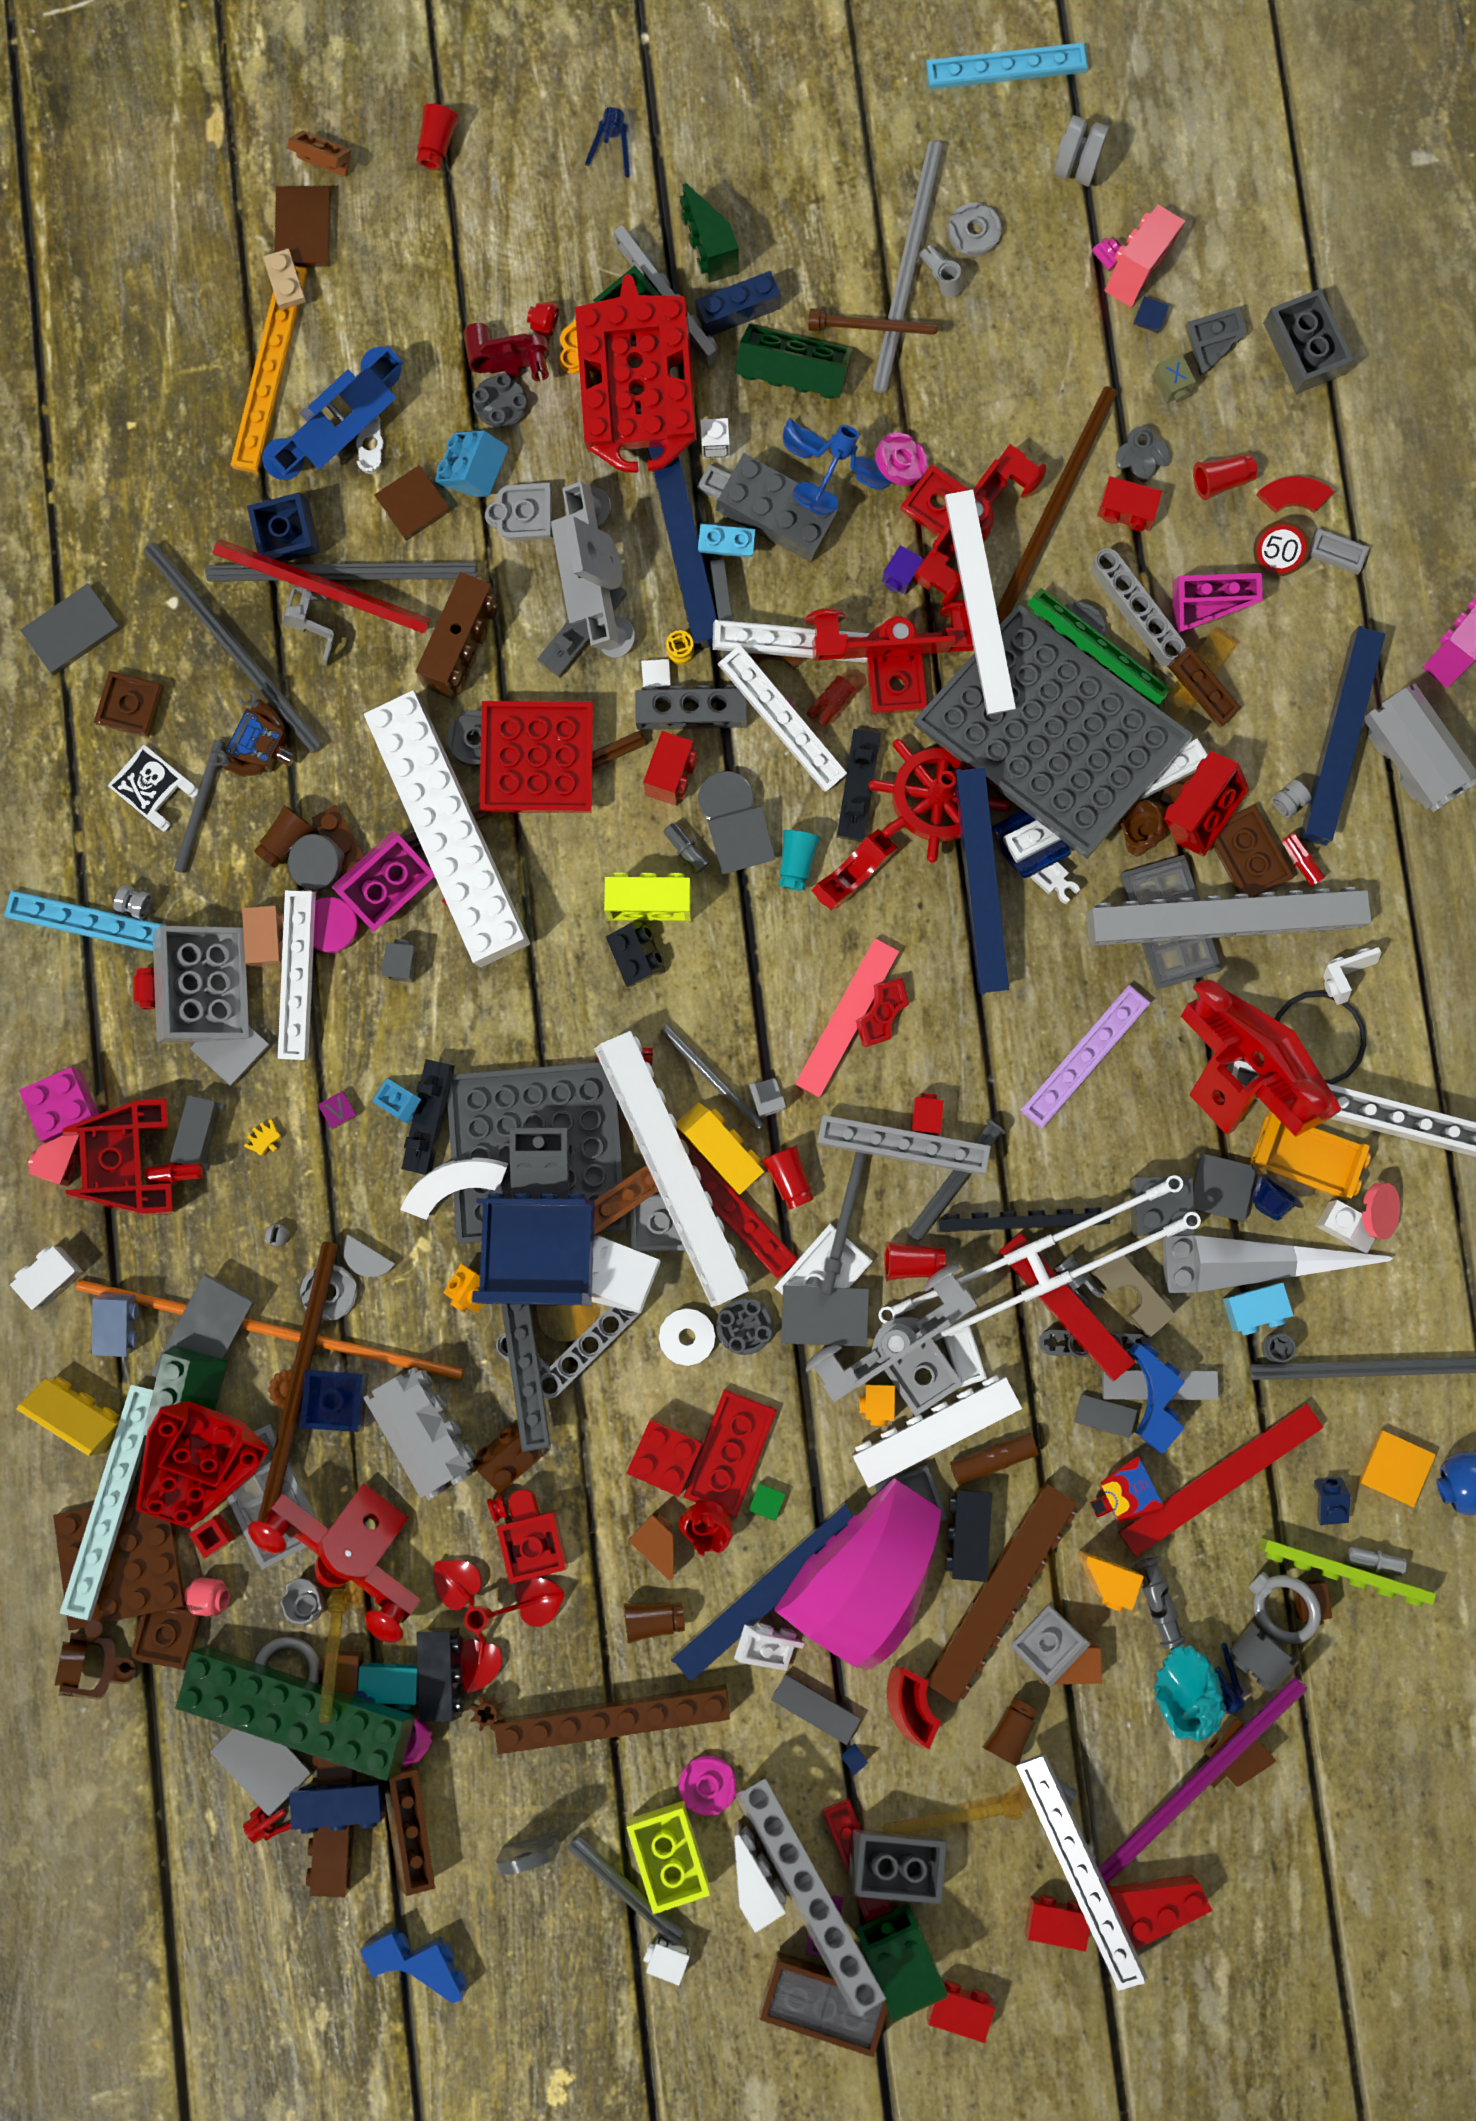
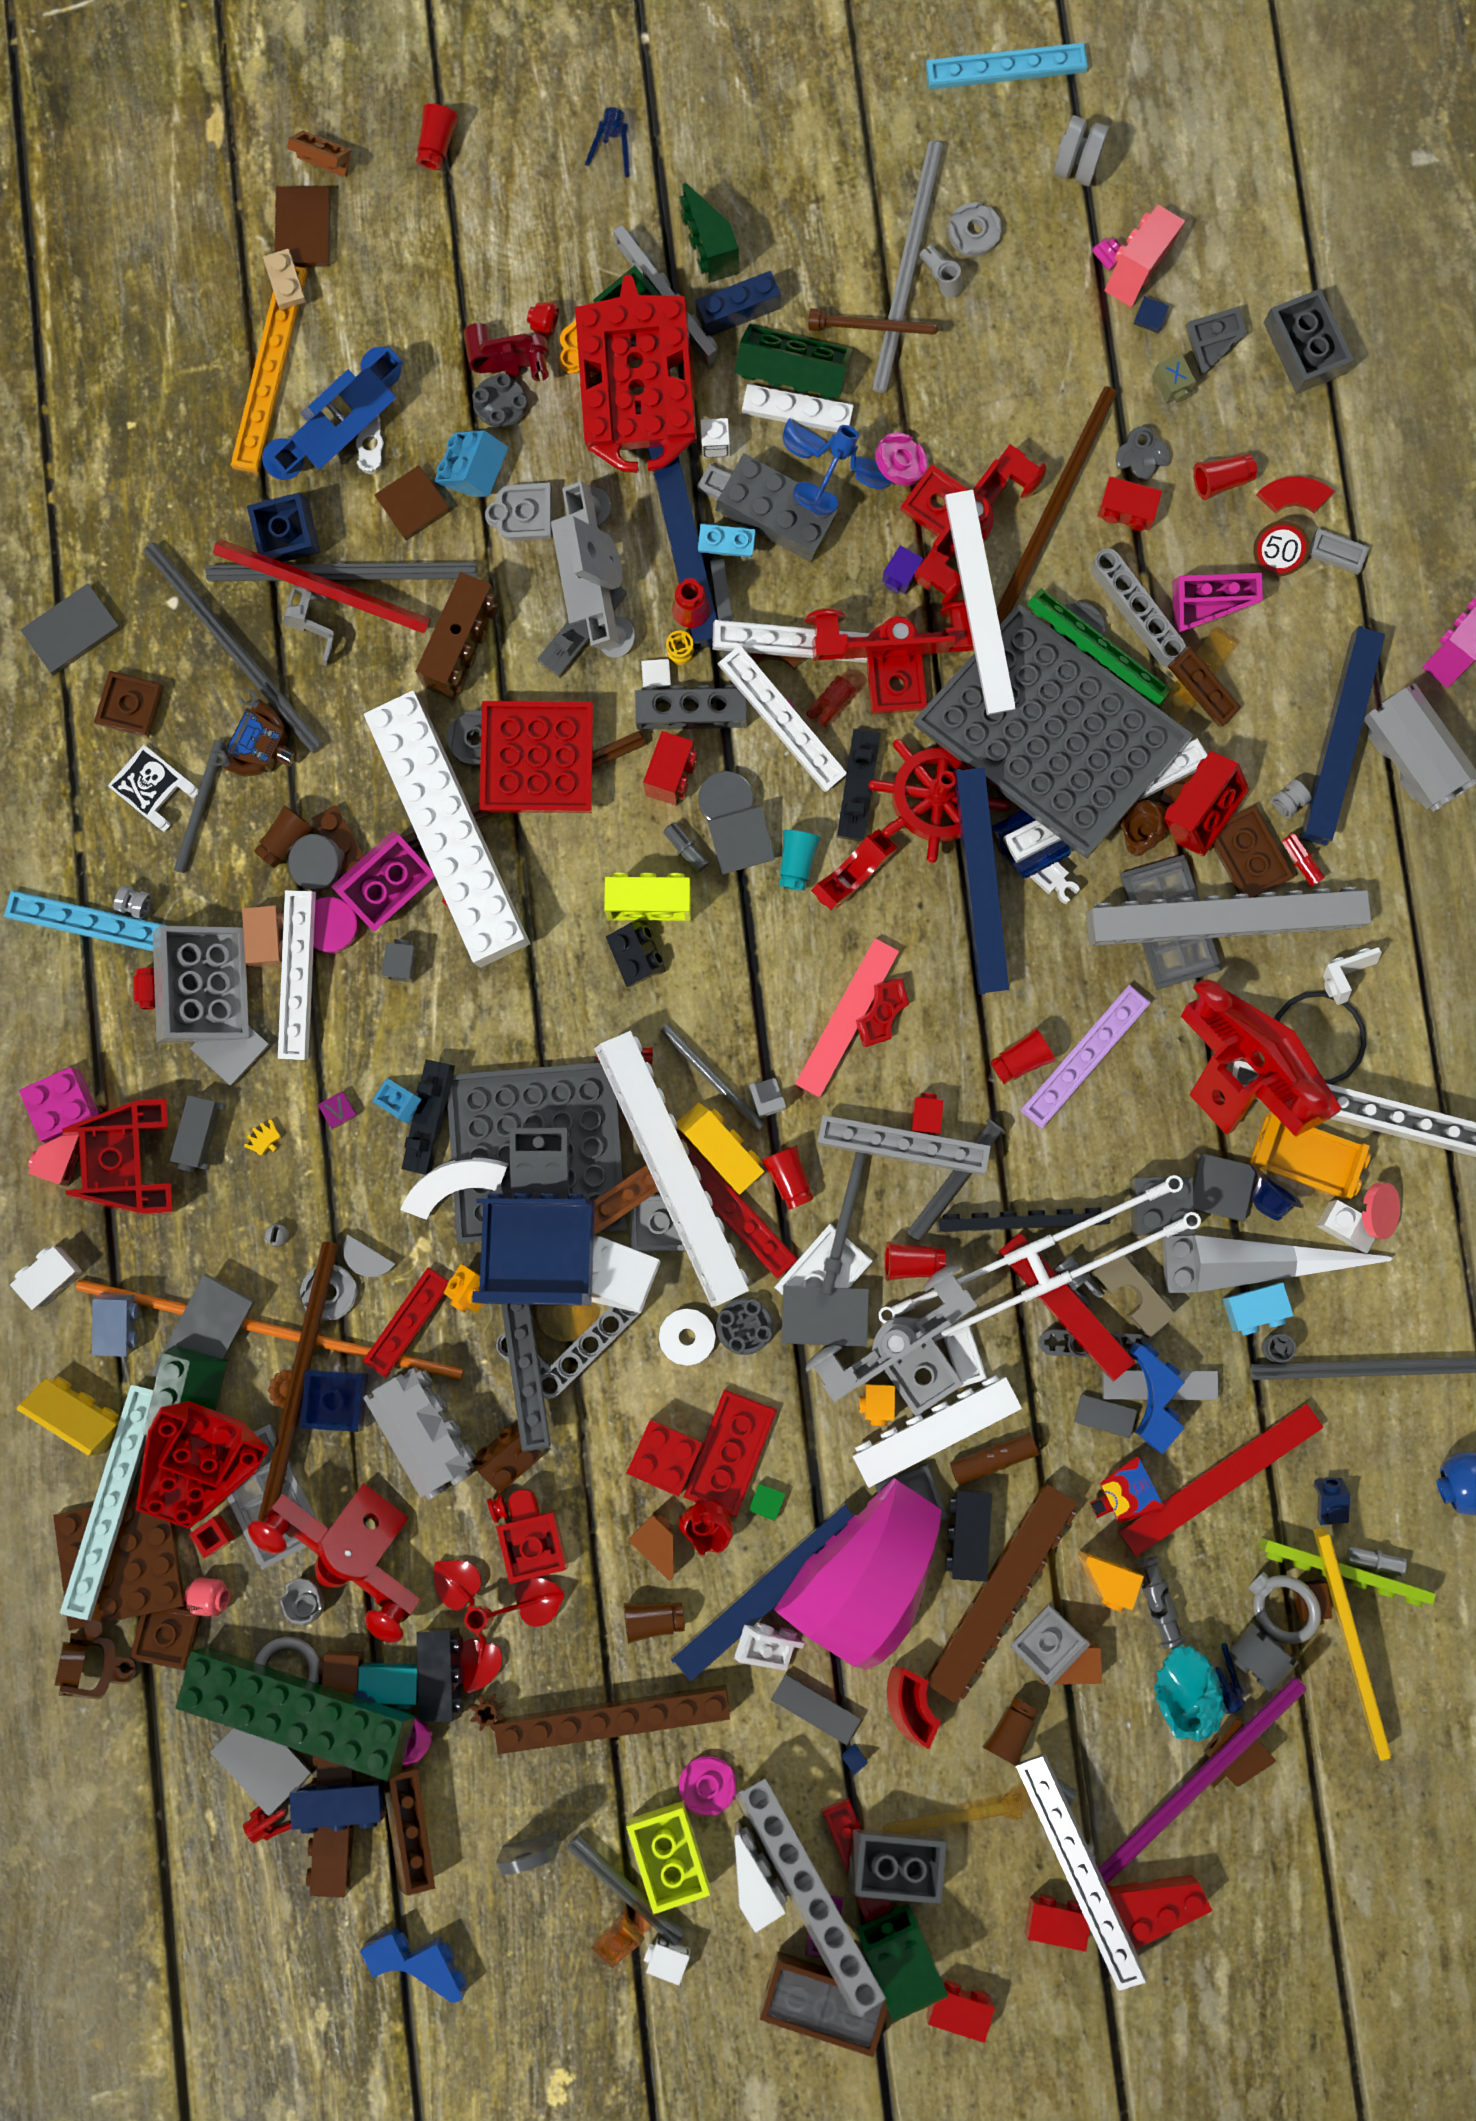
red axle [144,1162,203,1185] -> none
clear yellow piece [319,1589,351,1724] -> none
light orange tile [1358,1430,1436,1507] -> none
none -> red tile [362,1267,449,1378]
none -> clear orange slope [591,1911,645,1968]
none -> red plant [672,578,710,628]
none -> white plate [742,384,853,432]
none -> red plant [990,1028,1056,1084]
none -> yellow tile [1313,1527,1391,1761]

